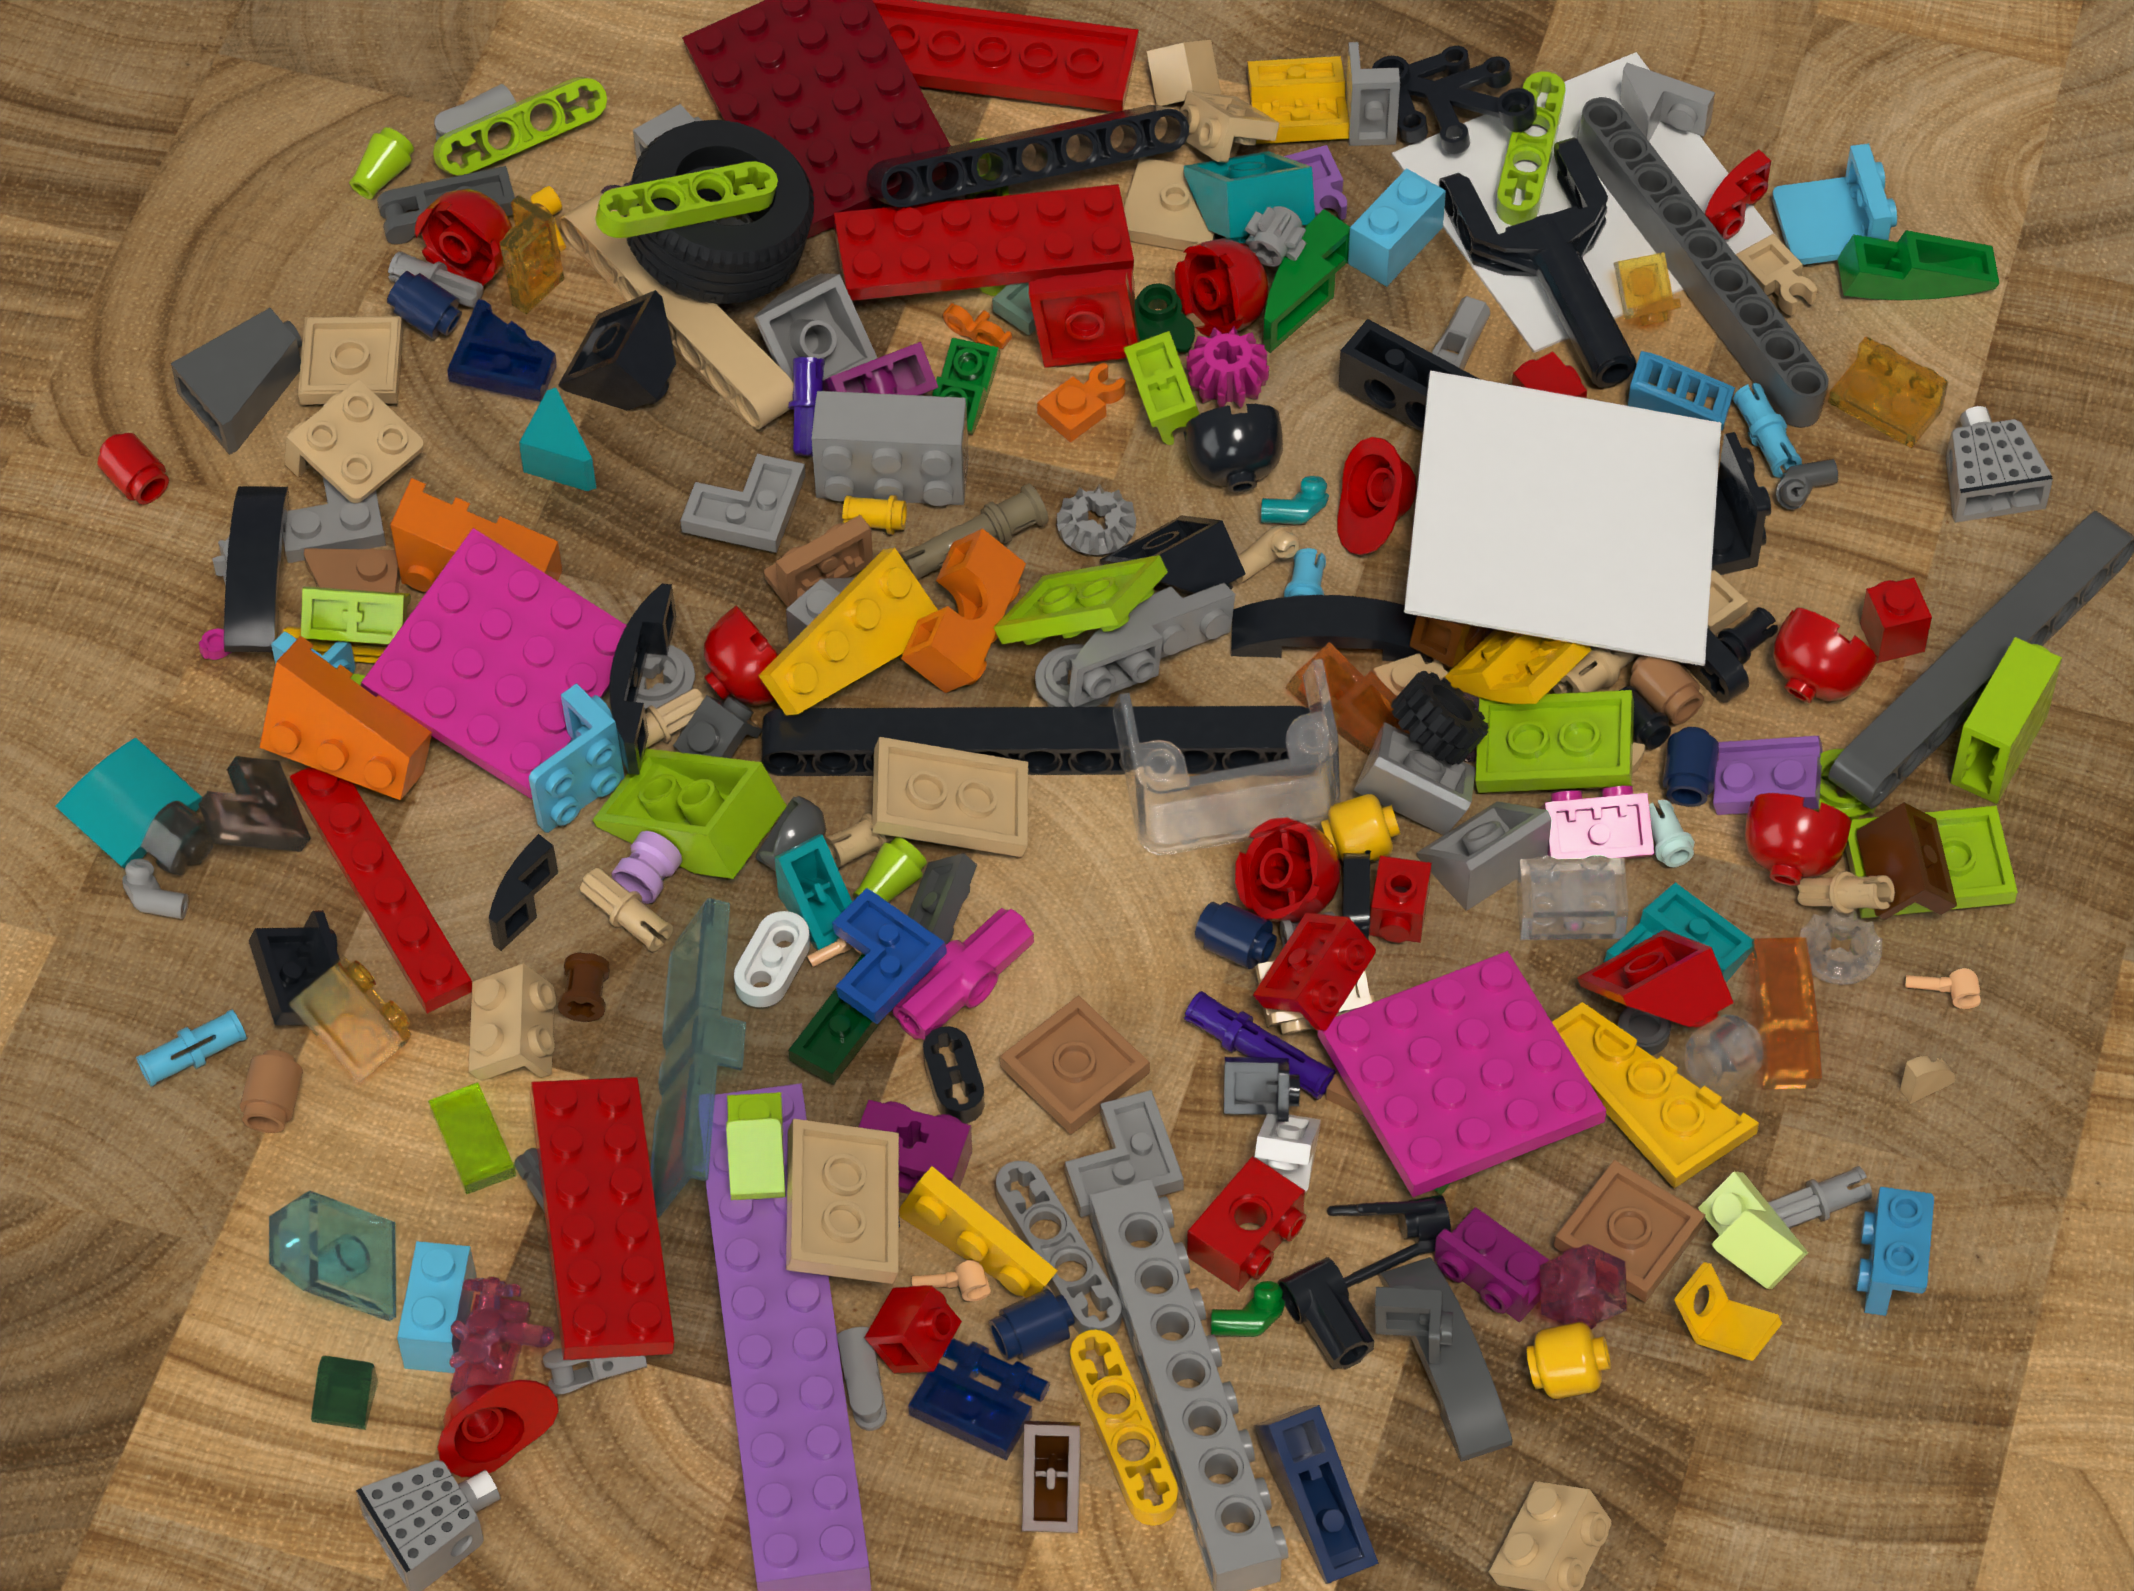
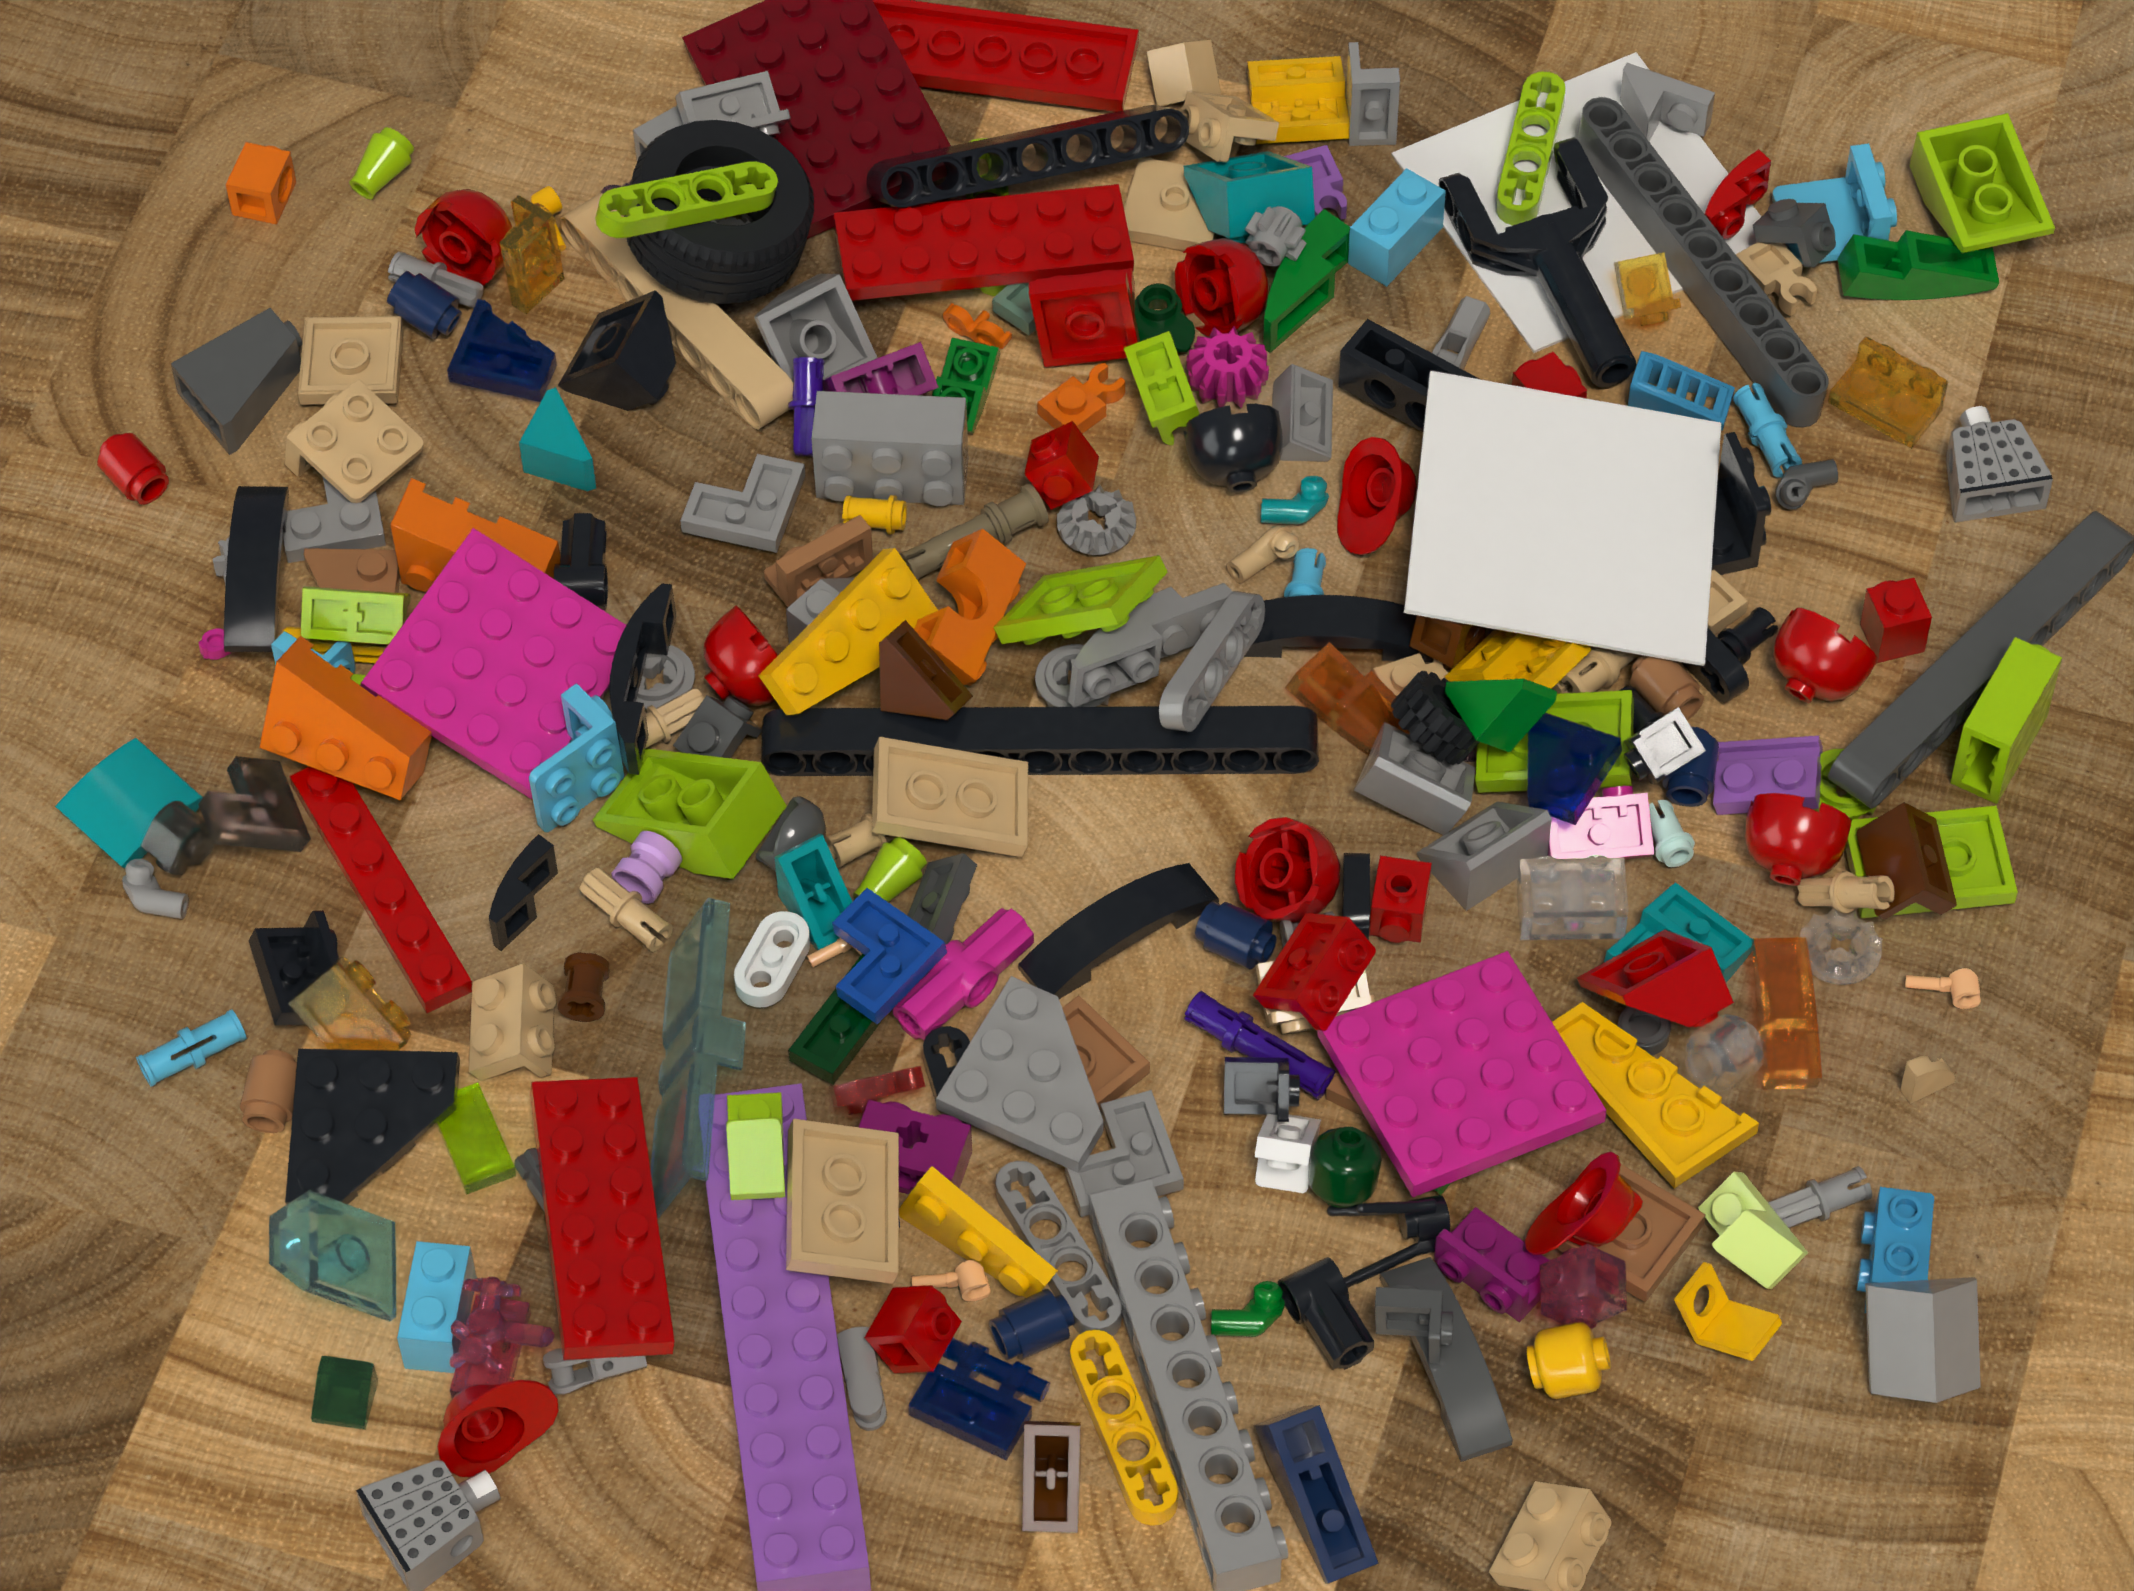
dark grey plate [377,166,518,244] -> none
lime beam [433,77,607,176] -> none
light grey bar [434,84,516,151] -> none
black slope [1100,515,1246,595] -> none
clear windscreen [1112,659,1341,855] -> none
red brick [1187,1156,1306,1292] -> none
yellow head [1321,794,1401,863] -> none
black plant [1372,46,1537,154] -> none
none -> orange brick [226,142,296,225]
none -> black plate [285,1049,460,1210]
none -> black piece [554,513,608,609]
none -> light grey bracket [675,71,791,138]
none -> clear red plate [829,1066,926,1115]
none -> reddish brown slope [879,620,973,720]
none -> light grey plate [936,976,1104,1173]
none -> black slope [1018,863,1219,999]
none -> red brick [1024,421,1099,510]
none -> light grey beam [1159,591,1265,732]
none -> light grey slope [1272,364,1333,462]
none -> dark green head [1308,1127,1382,1208]
none -> green slope [1445,679,1557,752]
none -> red piece [1525,1151,1643,1255]
none -> clear blue wing [1527,713,1622,825]
none -> bracket [1623,707,1706,784]
none -> dark grey bracket [1752,199,1836,267]
none -> light grey slope [1865,1277,1981,1403]
none -> lime slope [1909,113,2055,253]

